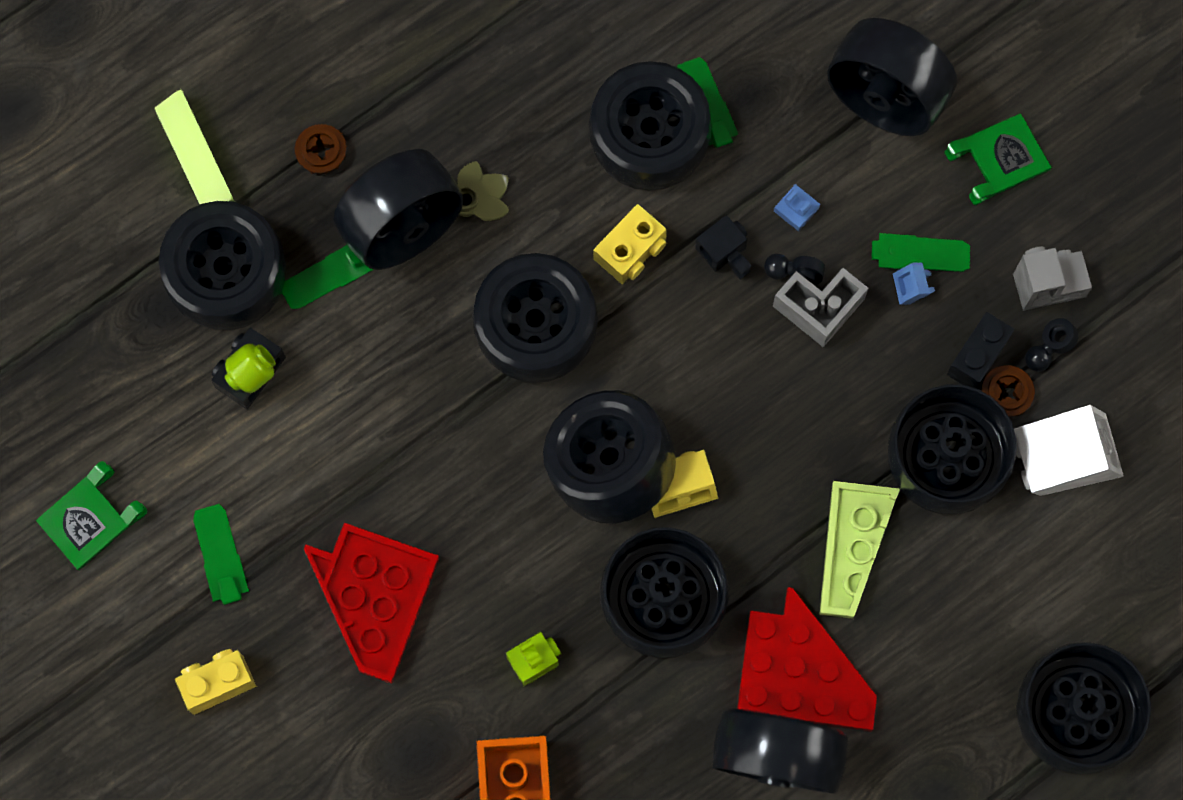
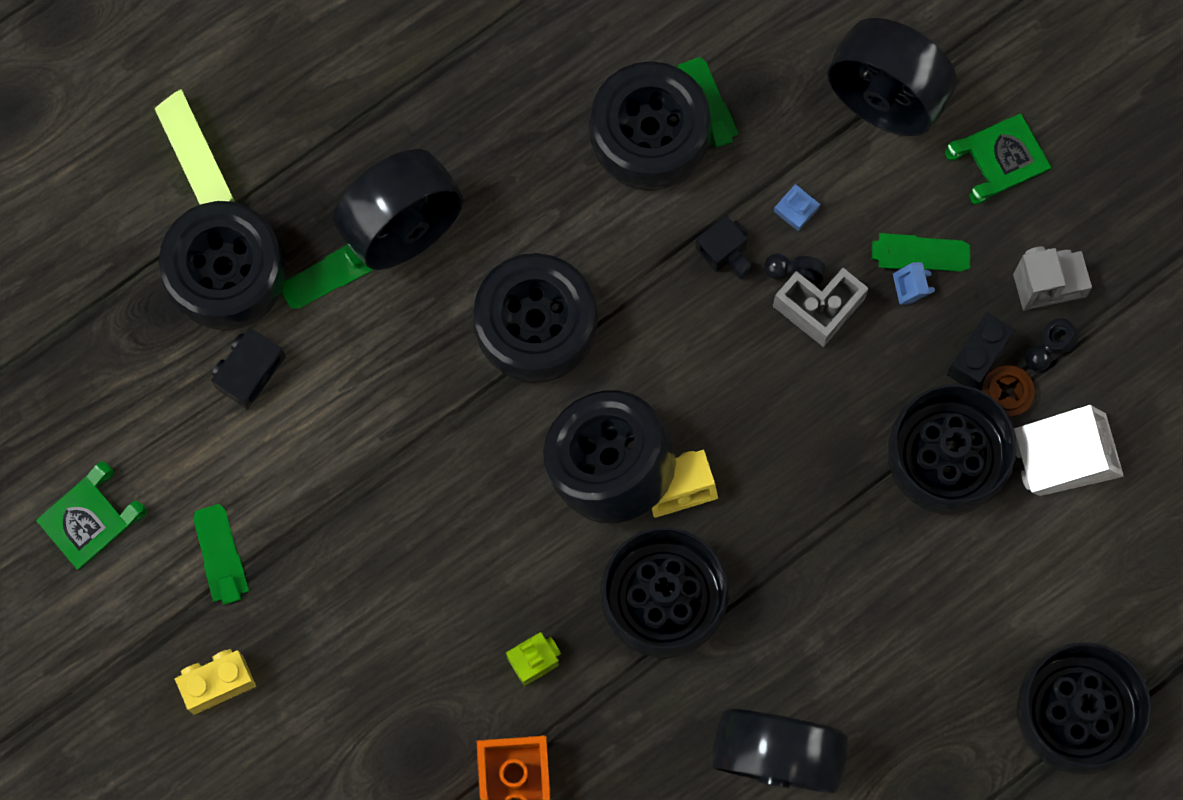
lime head [225,343,276,393] -> none
reddish brown gear [295,124,347,175] -> none
red wing [304,523,439,684] -> none
olive plate [458,161,509,221] -> none
light yellow brick [593,204,667,285] -> none
red wing [737,587,877,732] -> none
yellowish green wing [819,481,900,619] -> none

